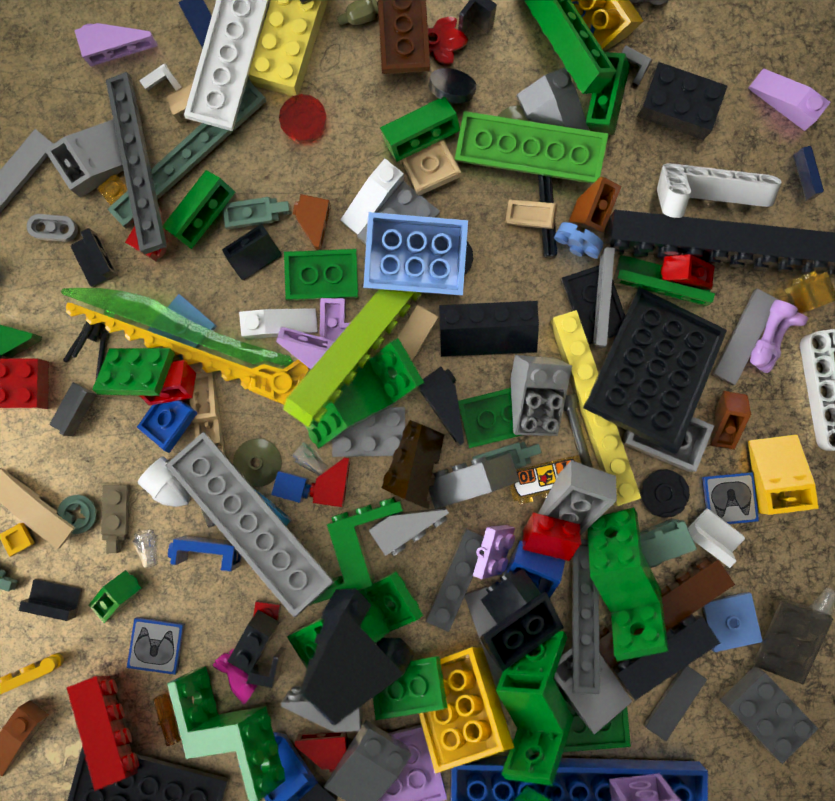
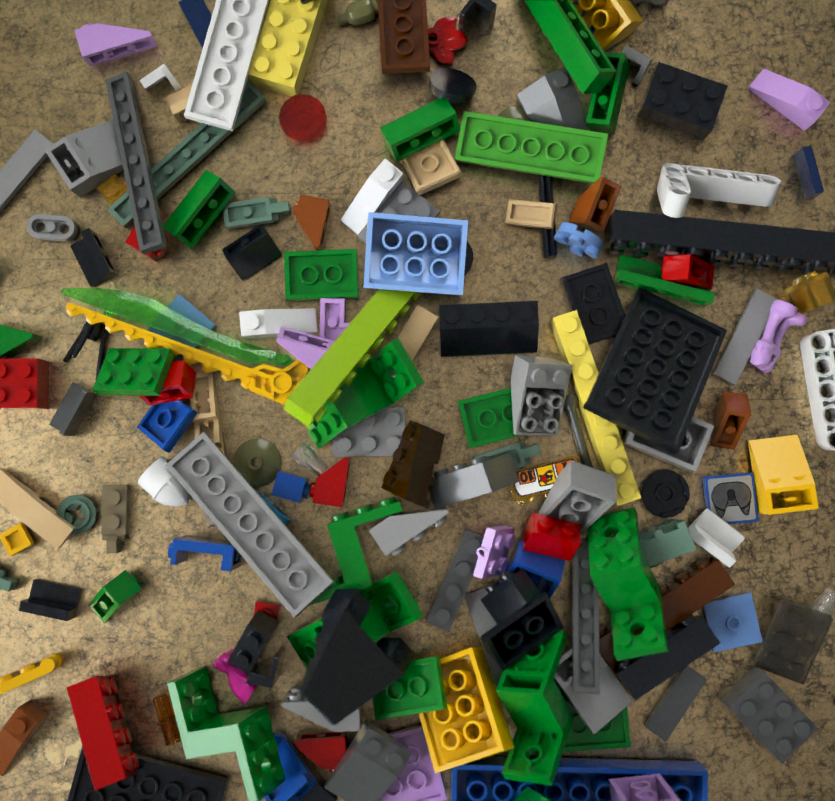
tile [127,617,185,675] -> none
clear cone [133,529,158,568] -> none
black slope [417,366,464,446] -> none
light grey tile [593,247,615,349] -> none

